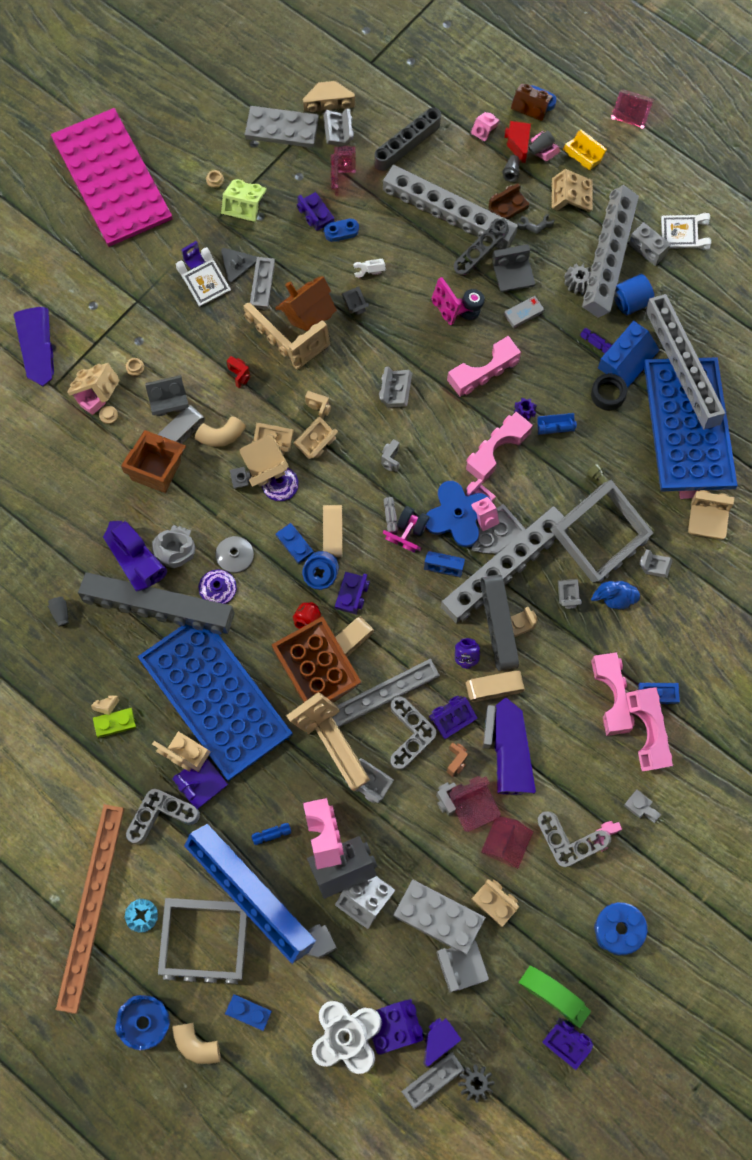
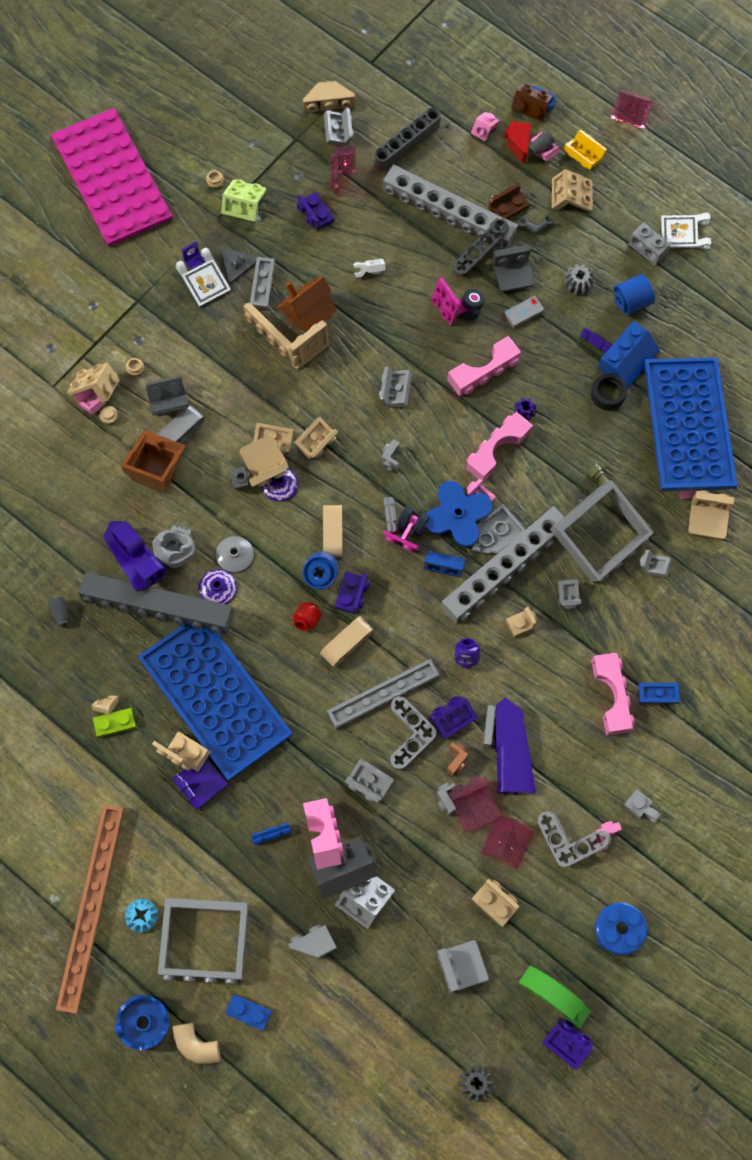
dark purple panel [14,307,54,387] -> none
light grey beam [126,789,200,845] -> none
brick [184,824,316,964] -> none
tan cylinder [195,417,246,447] -> none
red bracket [227,356,250,388] -> none
light grey plate [245,106,319,148] -> none
dark orange slope [271,616,362,703] -> none
blue plate [276,523,314,564] -> none
tan bracket [286,692,370,791] -> none
tan bracket [305,391,331,419] -> none
white plant [312,1001,382,1074] -> none
blue plate [324,219,359,242] -> none
dark grey bracket [342,286,369,315] -> none
dark purple bracket [372,999,424,1055] -> none
light grey plate [393,879,485,956] -> none
light grey tile [401,1052,465,1109] -> none
dark purple slope [424,1018,462,1067] -> none
tan beam [465,671,525,702] -> none
bright pink bracket [472,497,500,531] -> none
dark grey beam [480,574,519,671] -> none
dark grey cone [502,155,520,182] -> none
blue hinge [537,413,577,435] -> none
light grey brick [582,185,639,318] -> none
blue hair [591,581,640,610] -> none
bright pink arch [626,687,673,771] -> none
light grey brick [646,294,725,430] -> none

